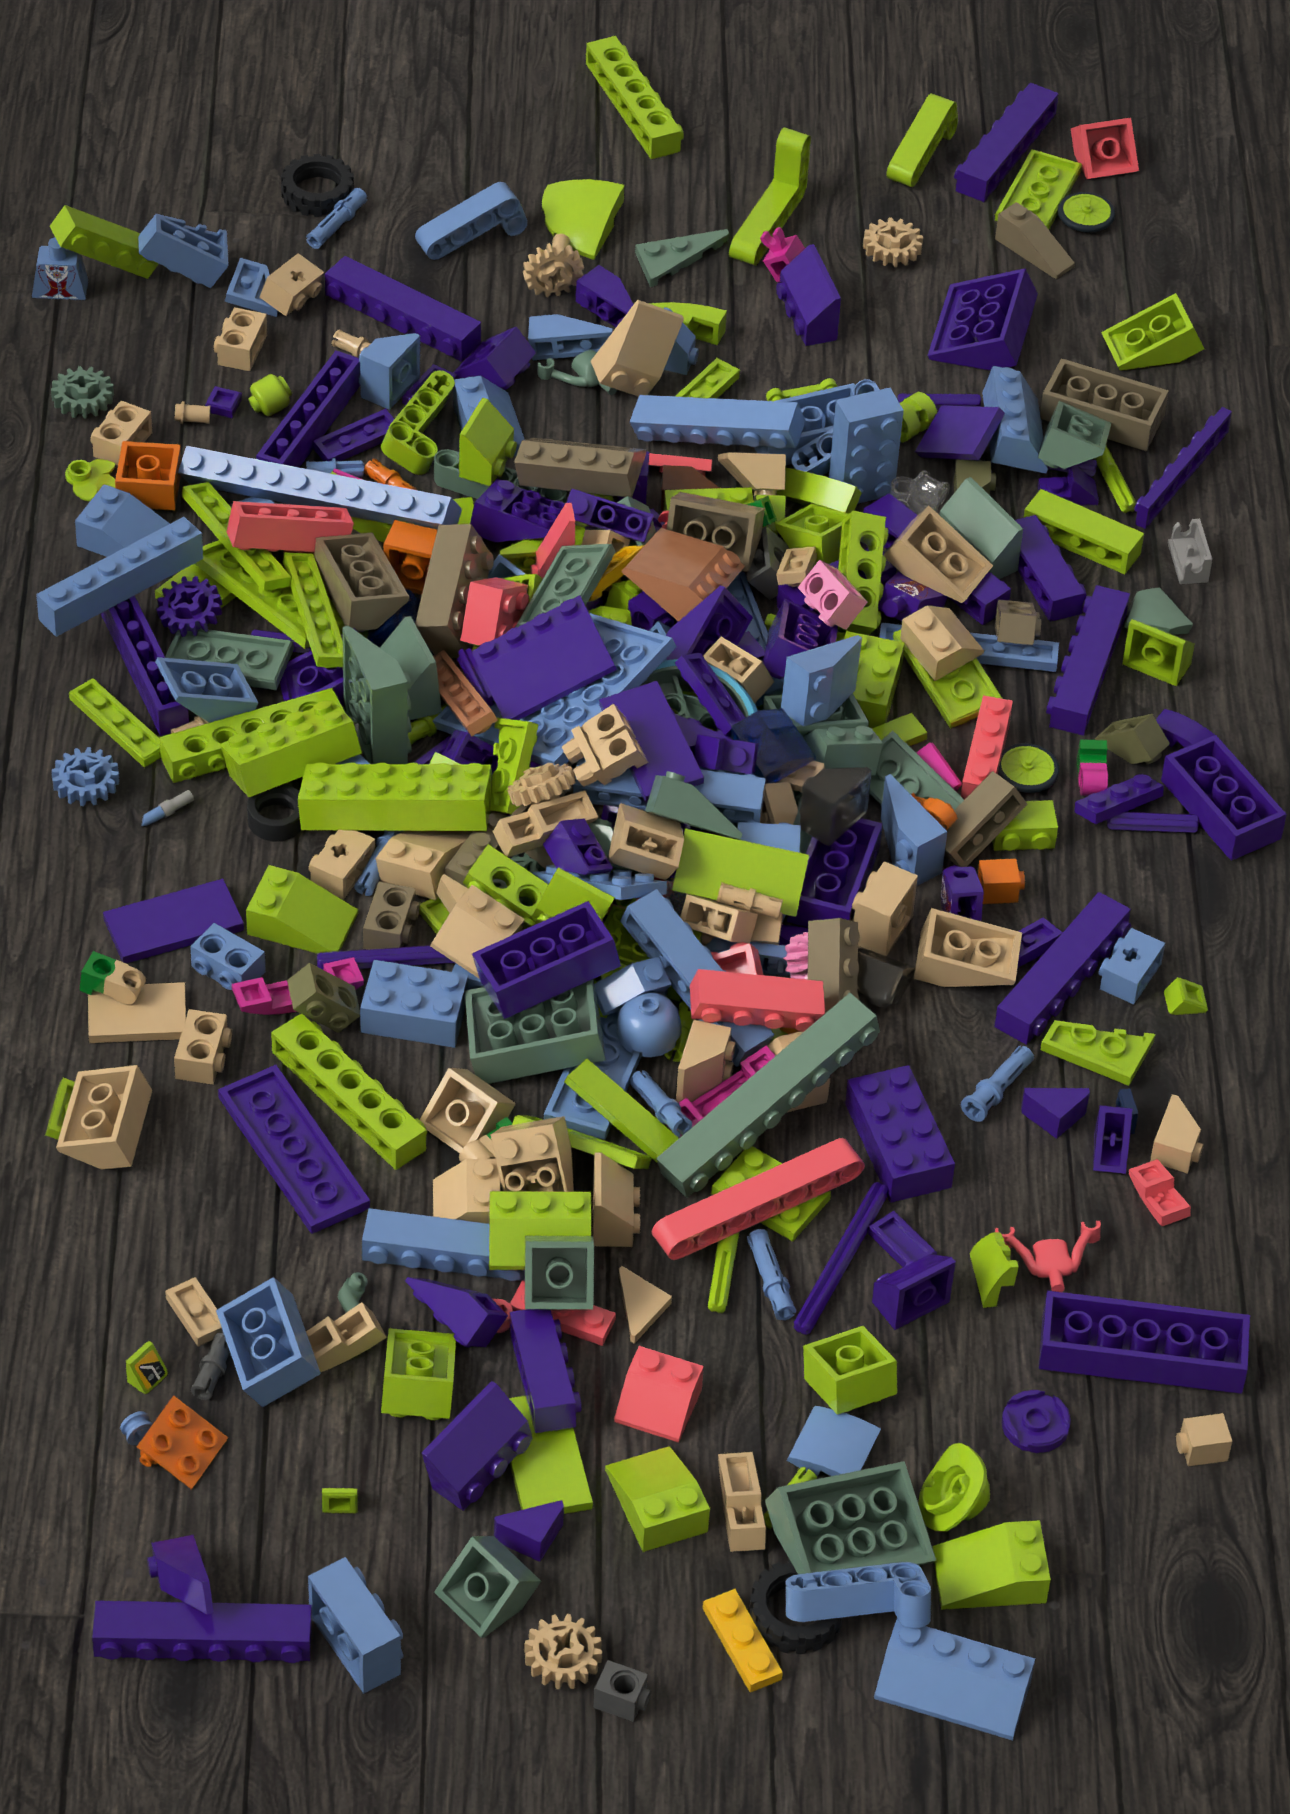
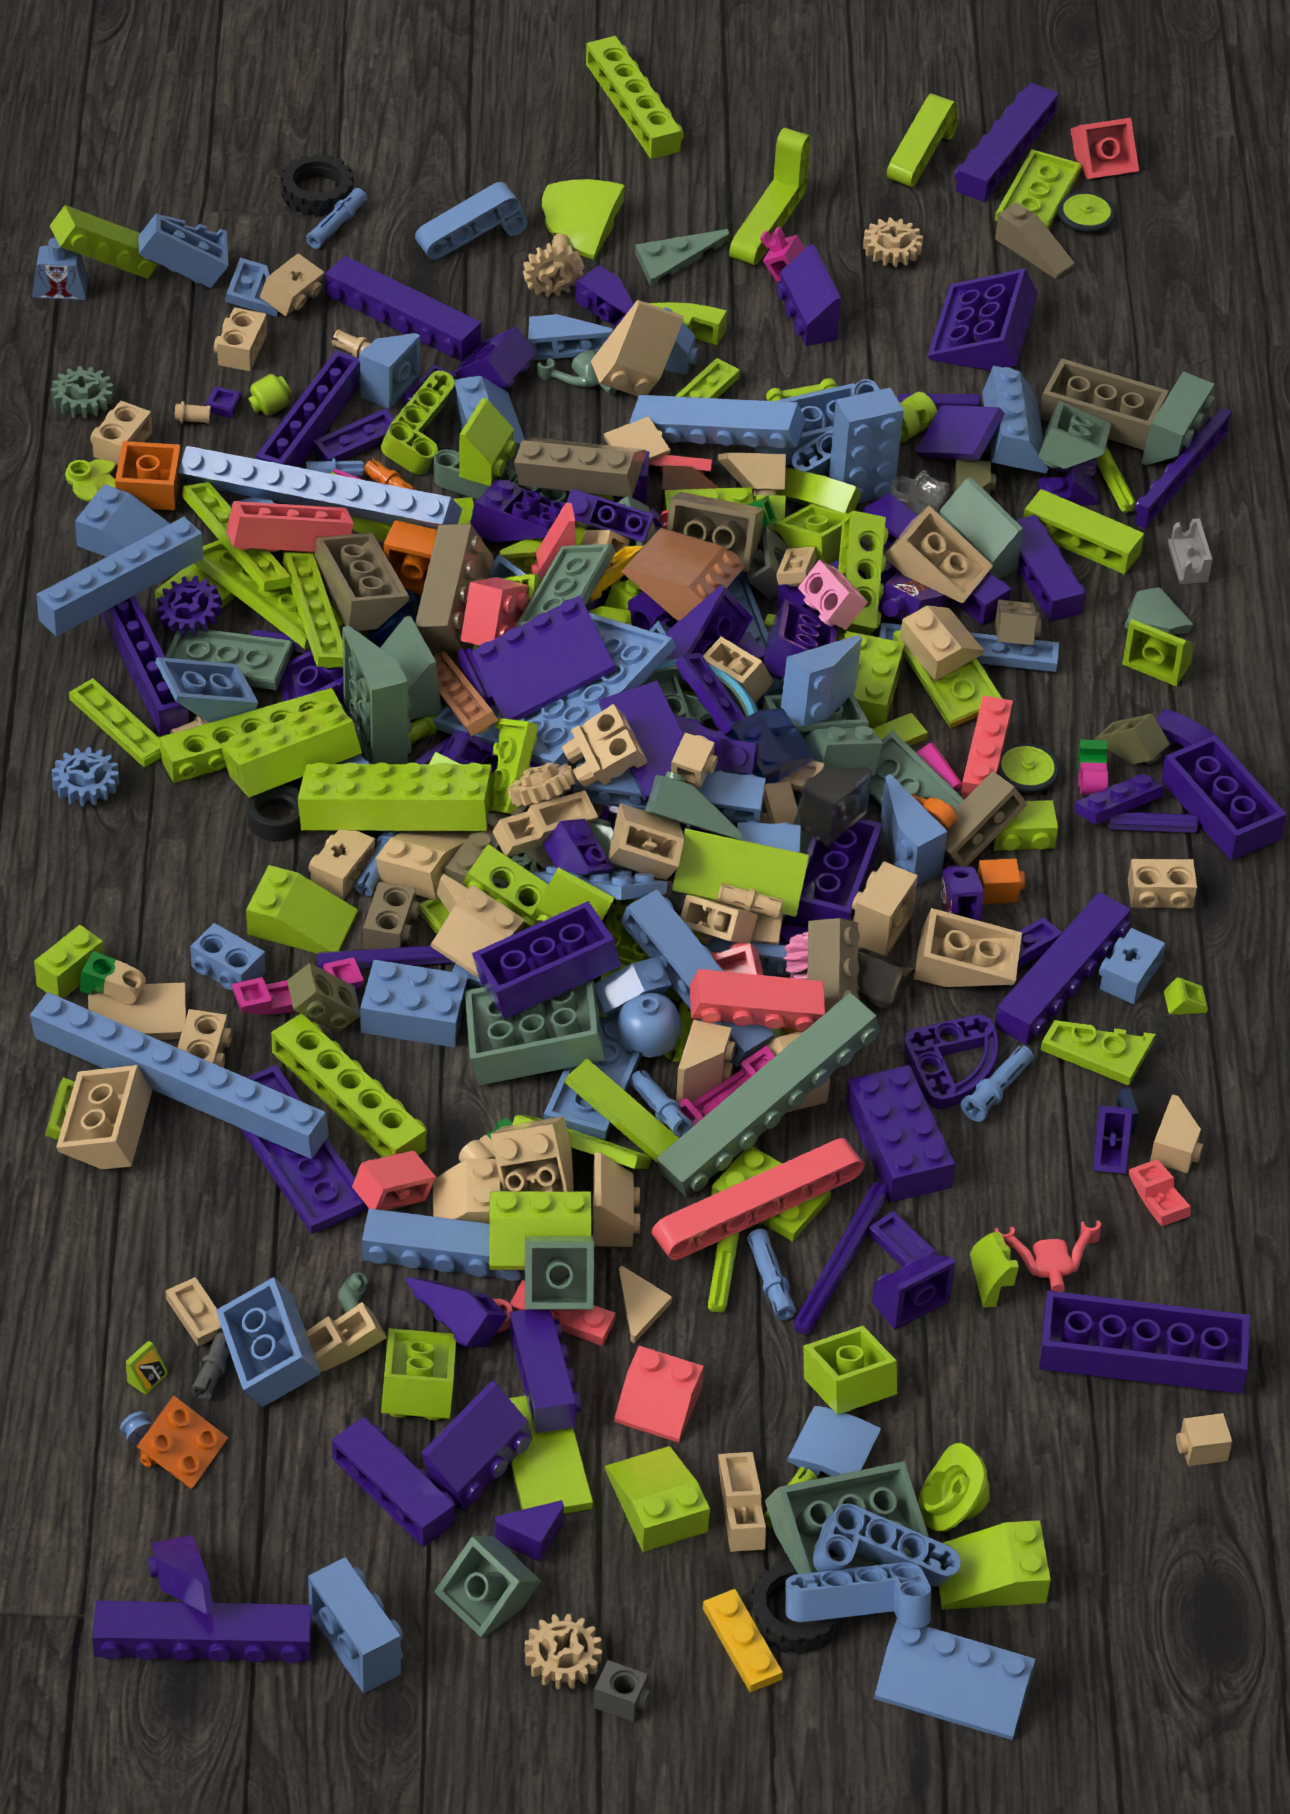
dark purple tile [103,879,244,963] -> none
light grey piece [142,790,194,827] -> none
lime slope [322,1488,358,1513] -> none
tan slope [420,1068,516,1153] -> none
dark purple tile [1001,1390,1071,1453] -> none
dark purple slope [1021,1088,1090,1139] -> none
dark purple brick [1046,585,1130,736] -> none
lime slope [1101,293,1205,371] -> none
none -> medium blue brick [30,992,329,1159]
none -> lime brick [34,925,104,999]
none -> dark purple brick [332,1417,455,1547]
none -> coral brick [352,1150,436,1210]
none -> tan piece [604,416,670,461]
none -> tan brick [671,733,718,789]
none -> medium blue beam [813,1503,961,1587]
none -> dark purple beam [904,1015,998,1109]
none -> tan brick [1128,859,1197,909]
none -> sand green slope [1141,371,1216,465]

